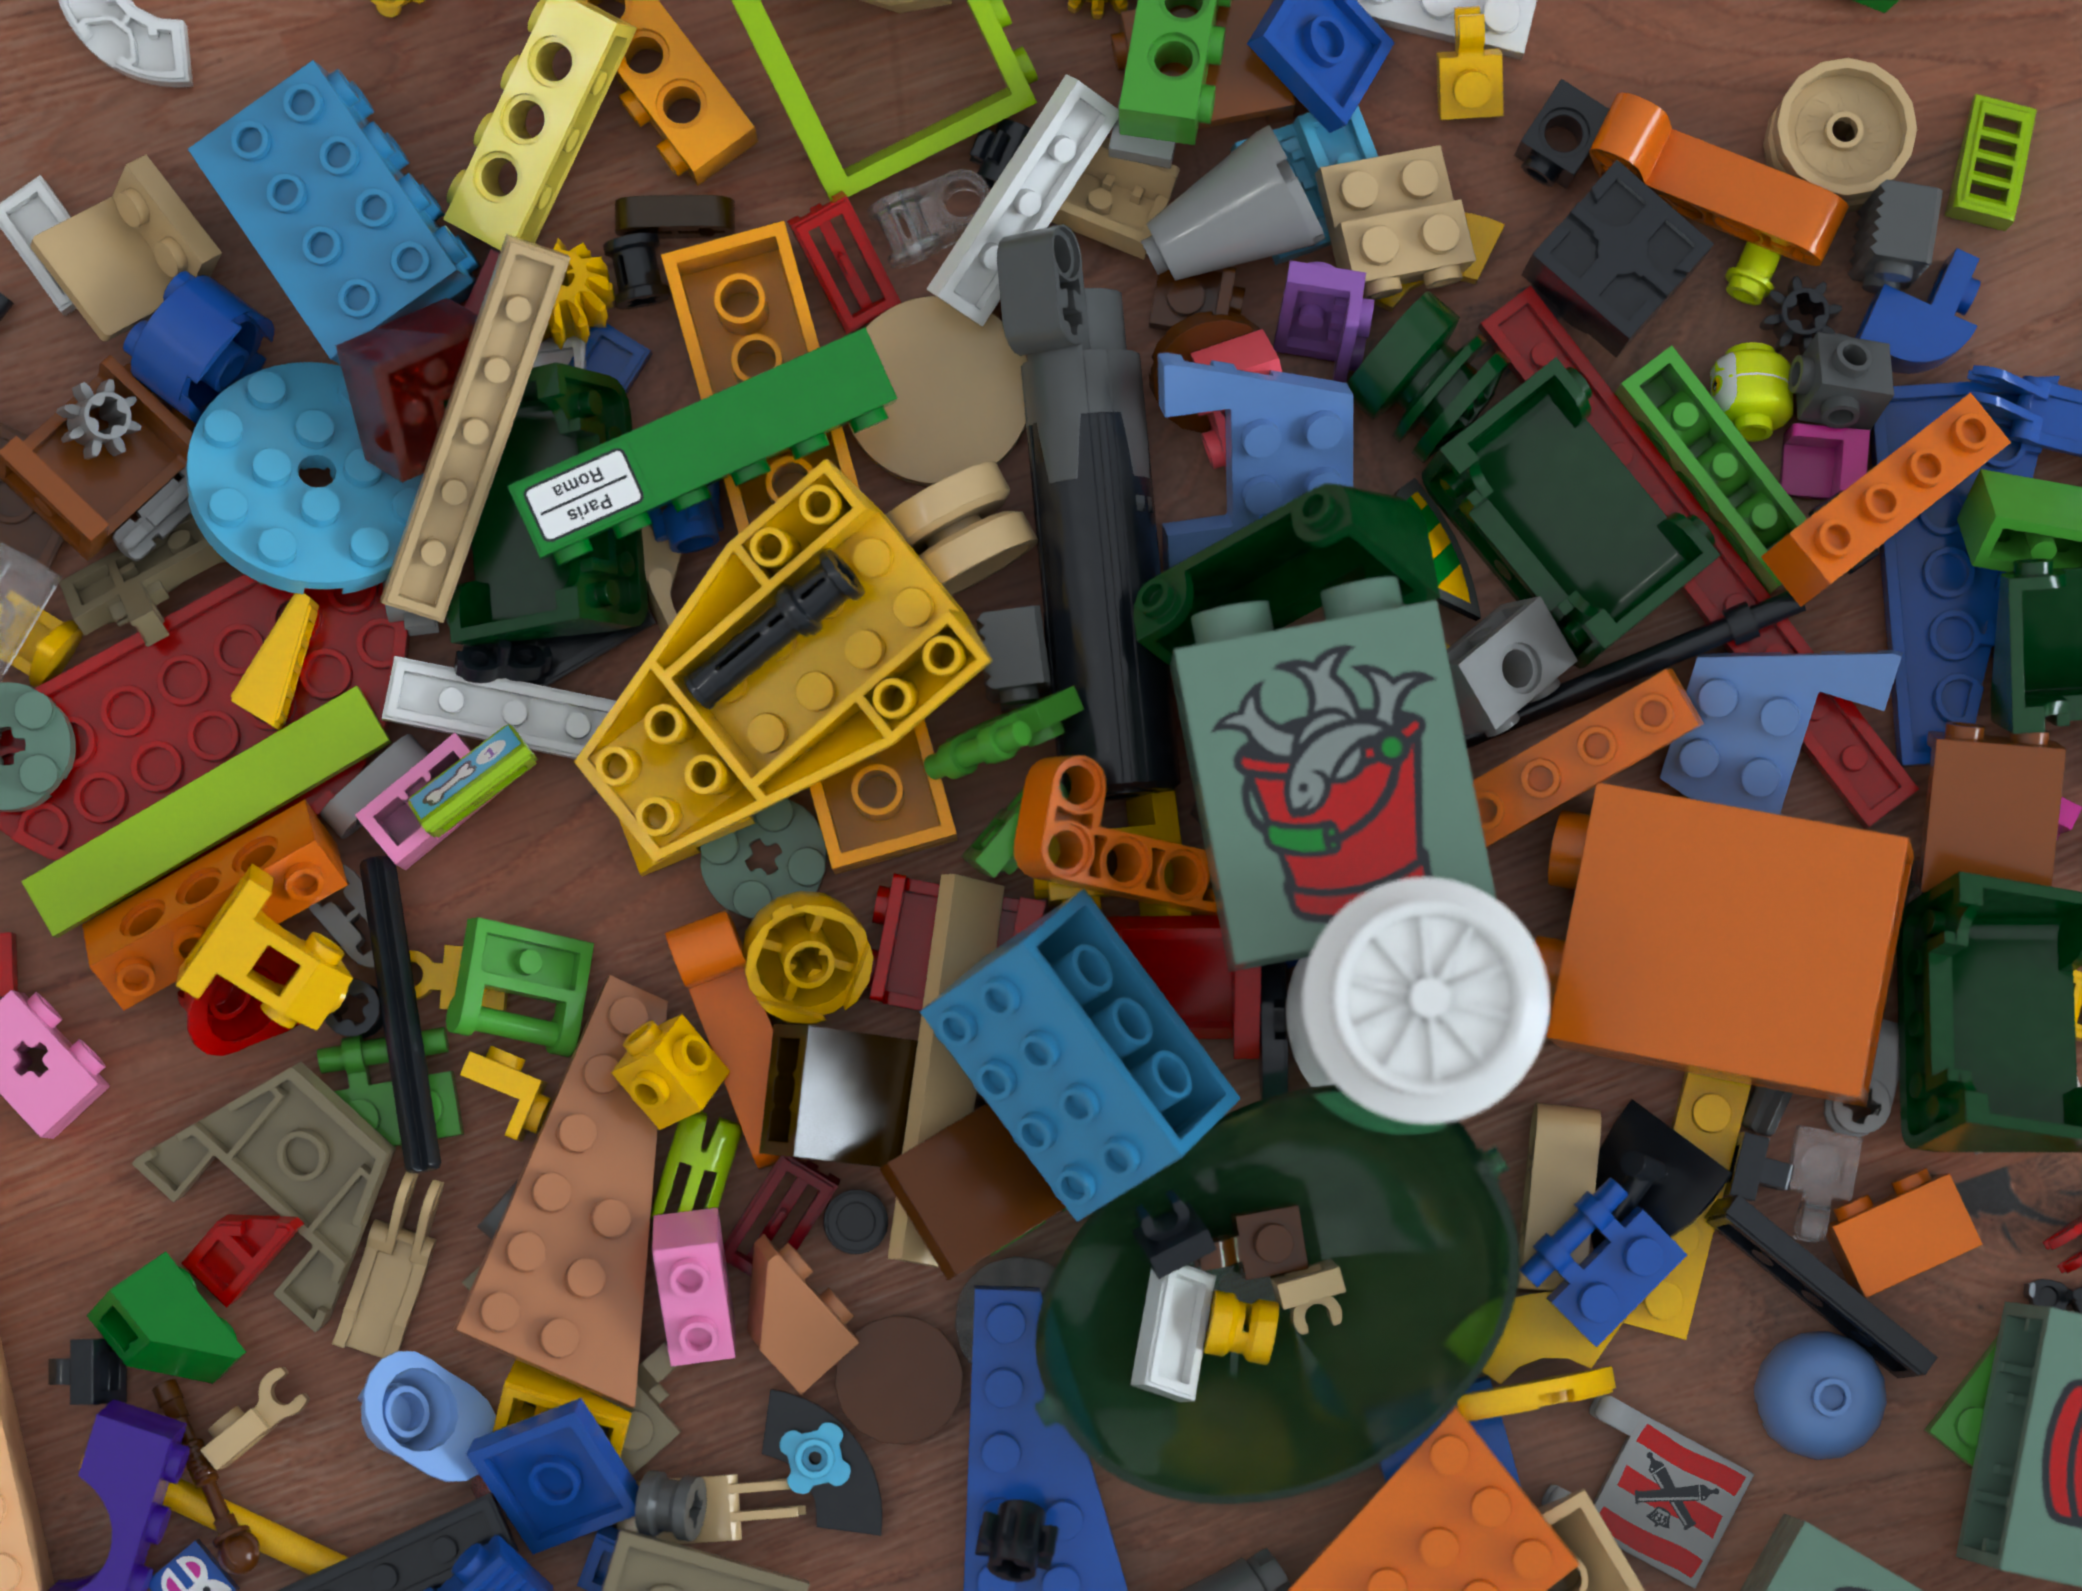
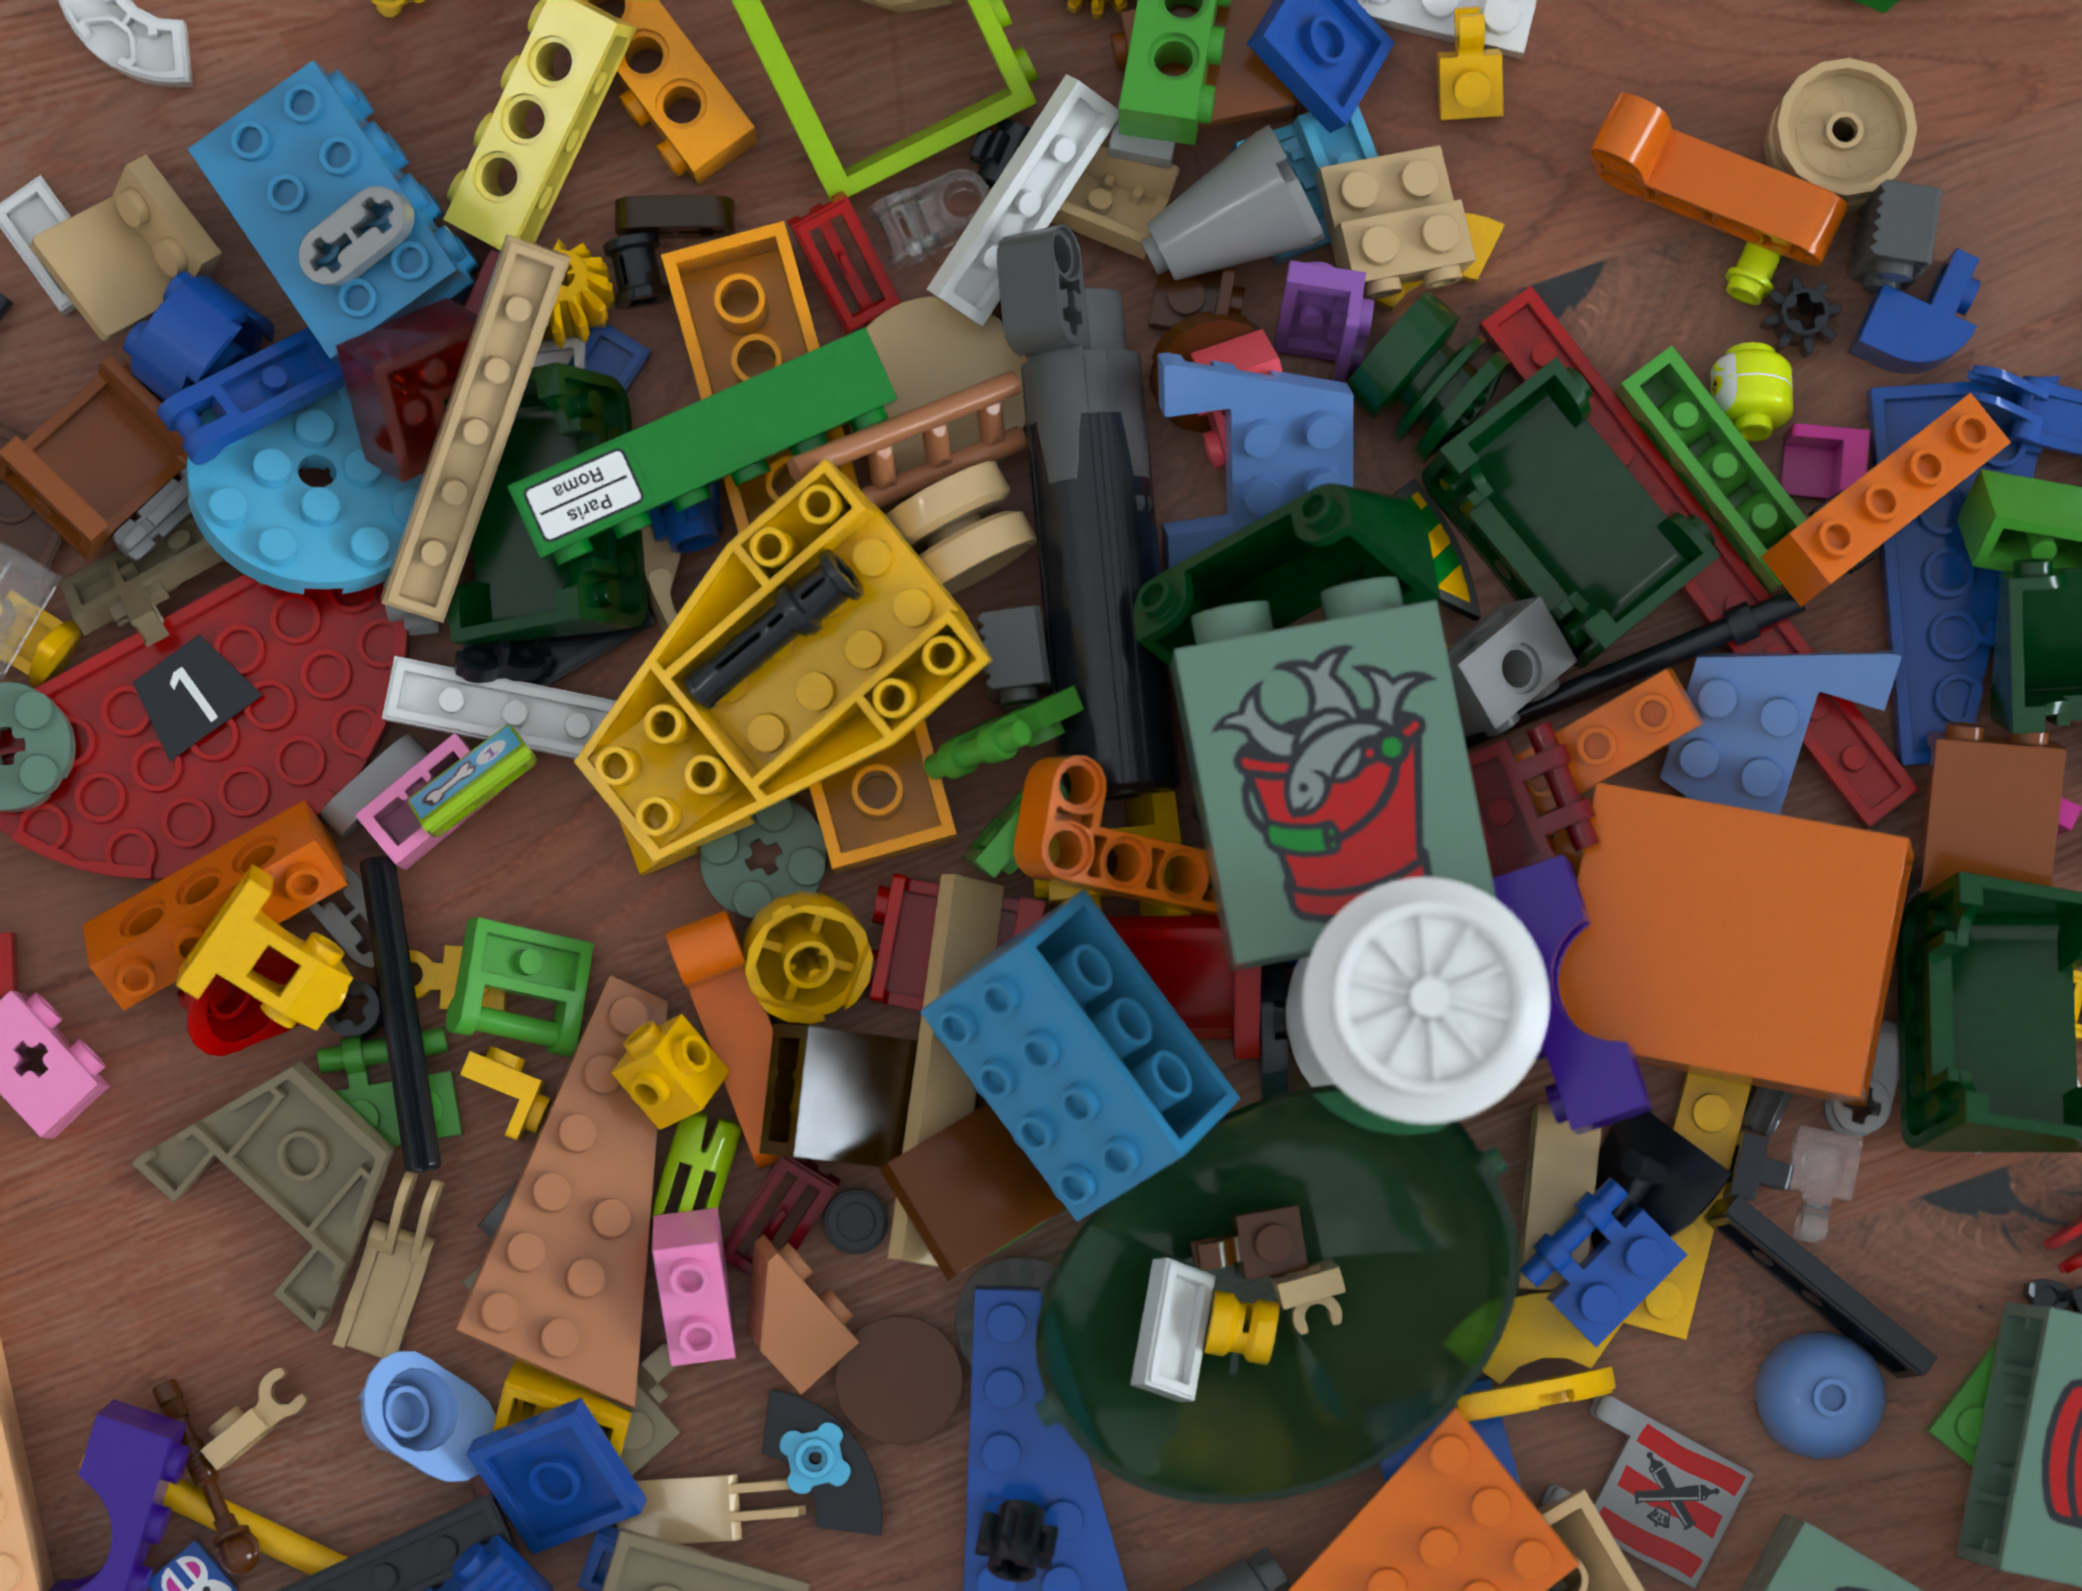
lime tile [21,686,392,938] -> none
black tile [48,1338,127,1405] -> none
light grey gear [56,379,142,460] -> none
green slope [86,1251,246,1384] -> none
red tile [181,1214,305,1308] -> none
yellow slope [230,593,319,730] -> none
dark grey wheel [635,1470,707,1542] -> none
black tile [1131,1189,1217,1279] -> none
black brick [1514,79,1609,189] -> none
black piece [1521,160,1714,358] -> none
dark grey brick [1788,332,1894,430] -> none
orange brick [1822,1167,1983,1298] -> none
lime slope [1944,94,2037,231] -> none
none -> black sticker [133,634,263,761]
none -> blue plate [157,327,346,465]
none -> light grey beam [298,186,414,287]
none -> nougat bar [788,370,1028,509]
none -> dark red plate [1468,722,1600,878]
none -> dark purple arch [1492,854,1654,1135]

